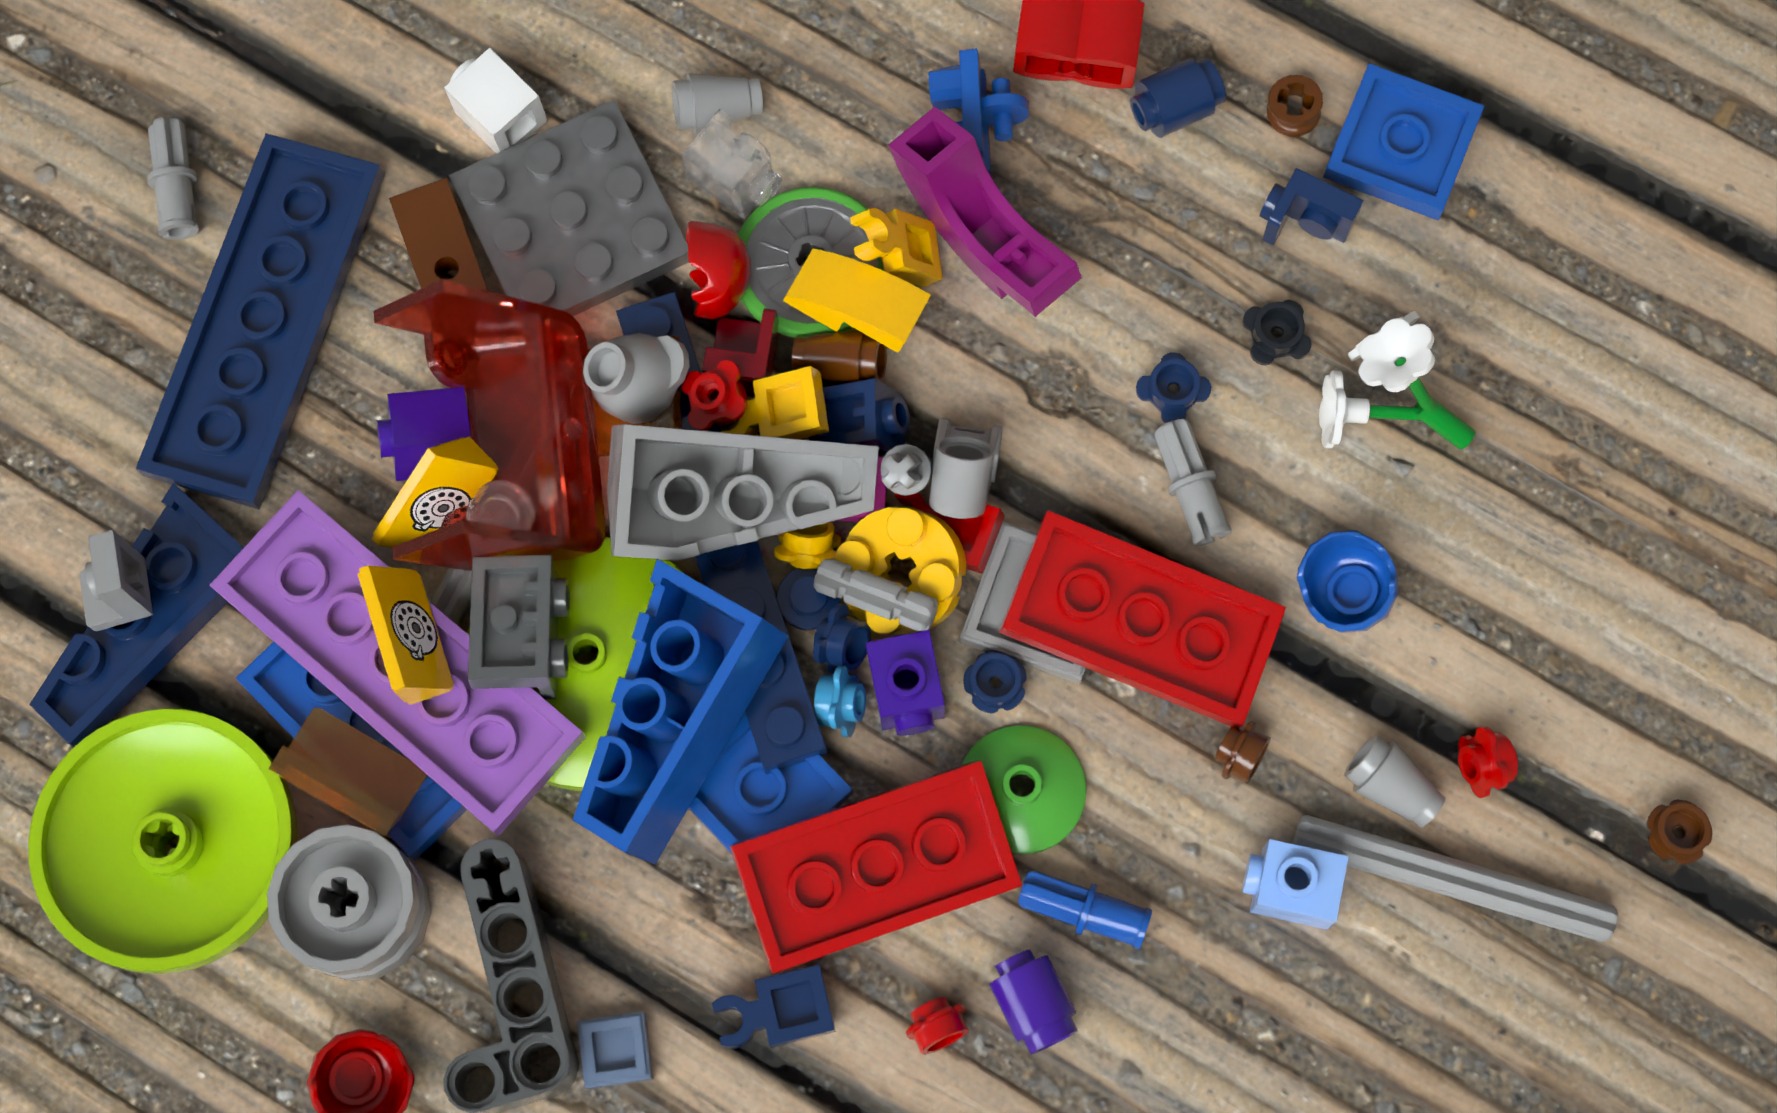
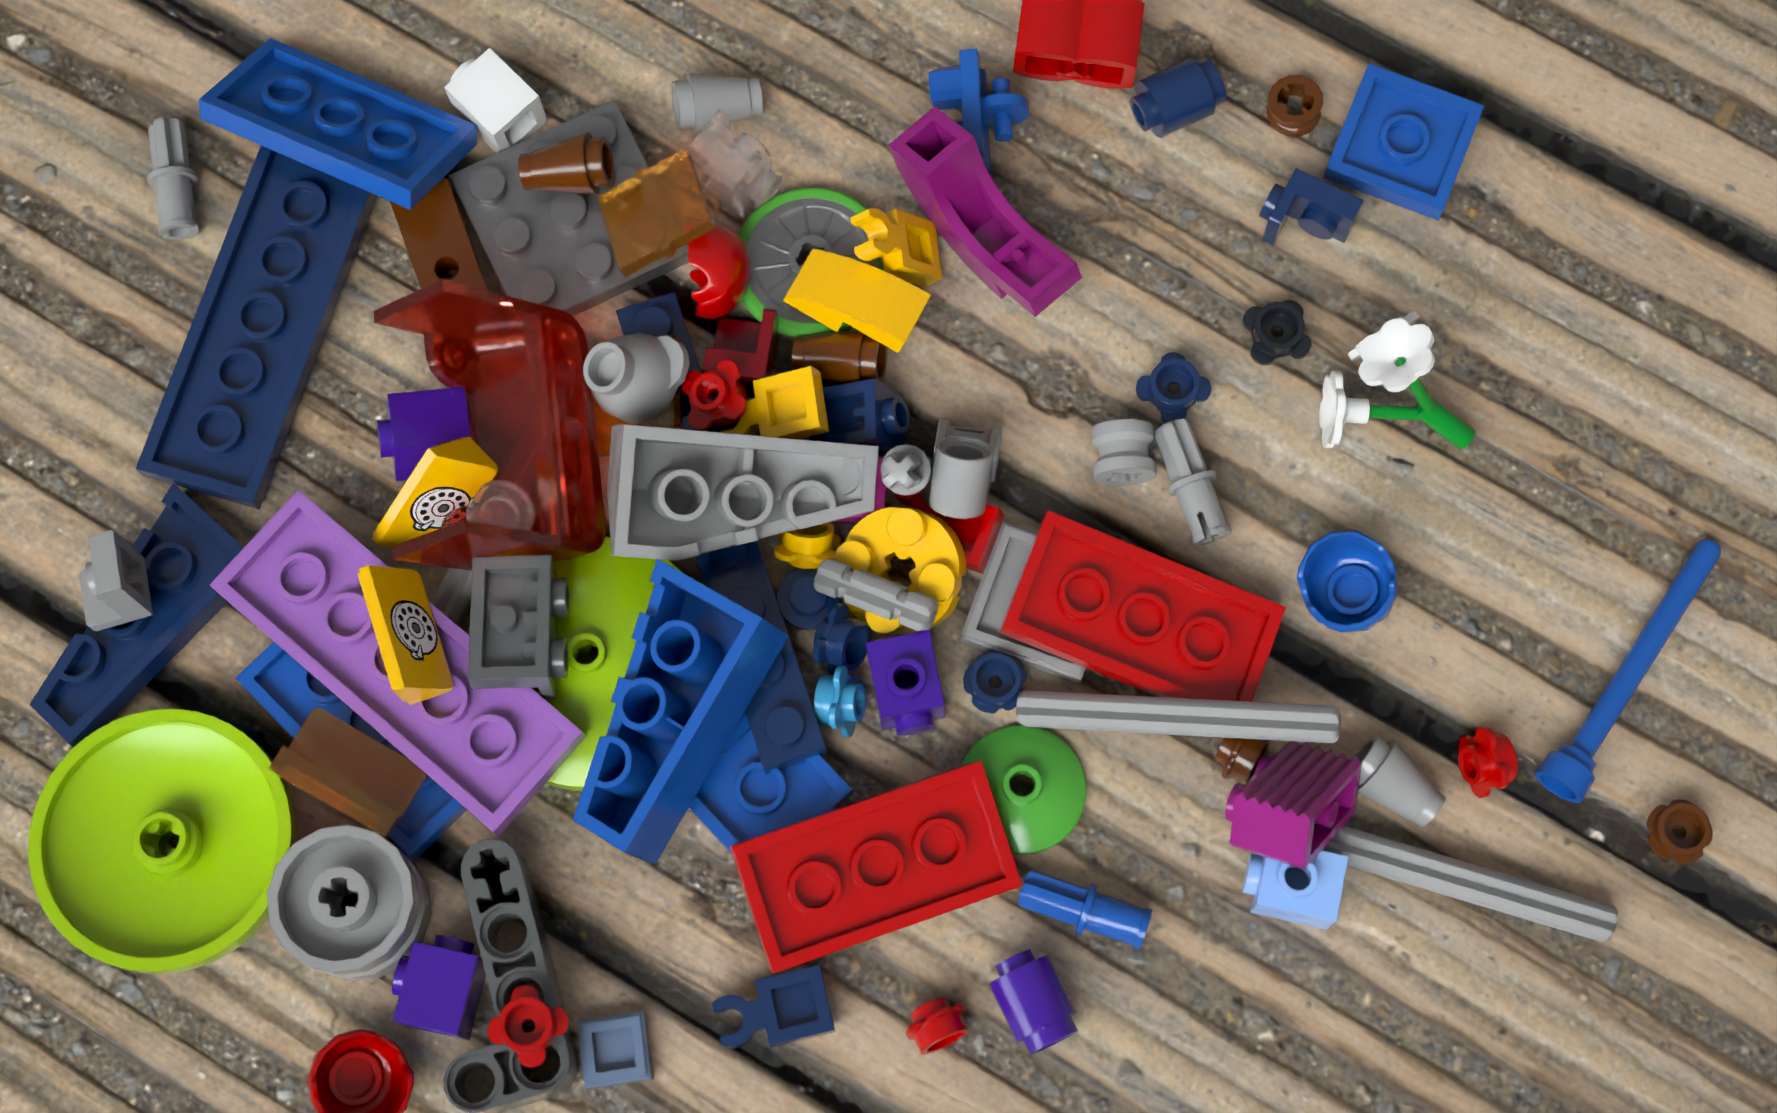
none -> blue plate [199,38,477,210]
none -> dark purple brick [392,935,486,1041]
none -> red plate [488,985,570,1068]
none -> reddish brown cone [518,132,615,194]
none -> clear orange piece [597,148,715,277]
none -> light grey axle [1016,690,1341,743]
none -> light grey wheel [1090,419,1156,486]
none -> magenta brick [1225,741,1362,870]
none -> blue piece [1535,539,1721,803]

